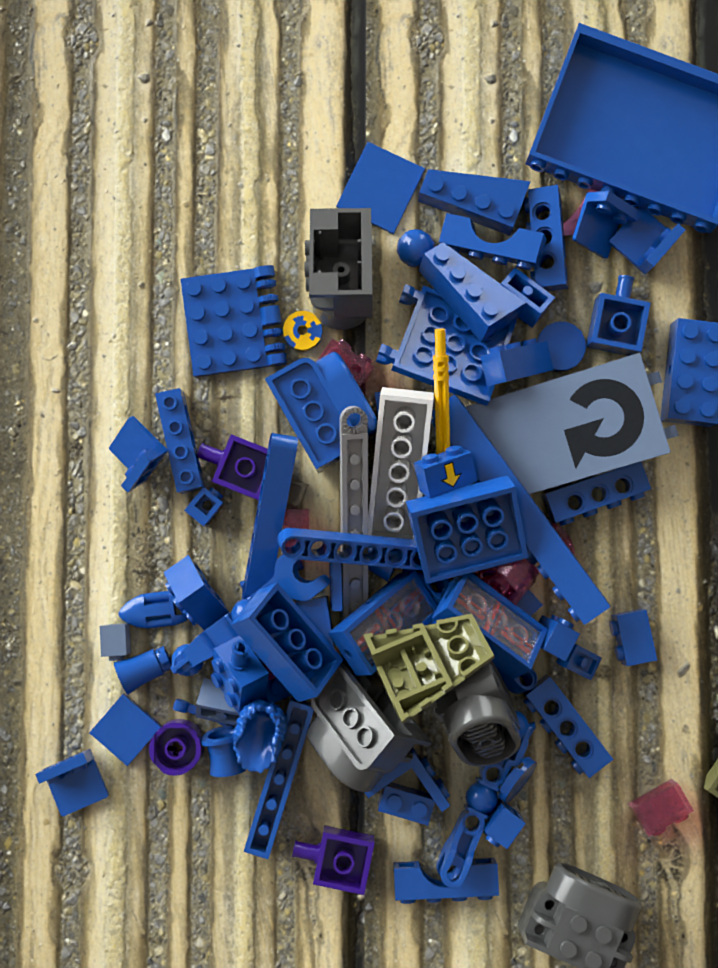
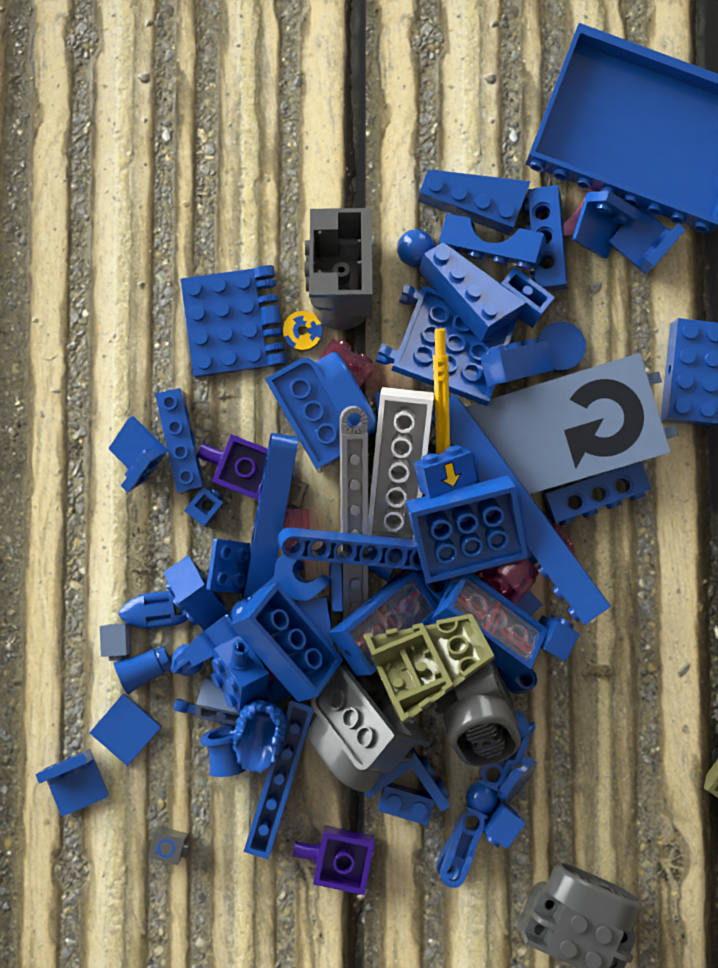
dark purple brick [149,719,205,776] -> none
blue piece [336,142,425,235] -> none
blue arch [393,858,499,904] -> none
blue brick [523,674,614,778] -> none
blue slope [556,644,602,680] -> none
blue brick [586,275,651,356] -> none
blue brick [609,609,657,666] -> none
clear pink brick [628,779,694,836] -> none
none -> dark grey brick [148,826,190,865]
none -> blue bracket [206,538,250,593]

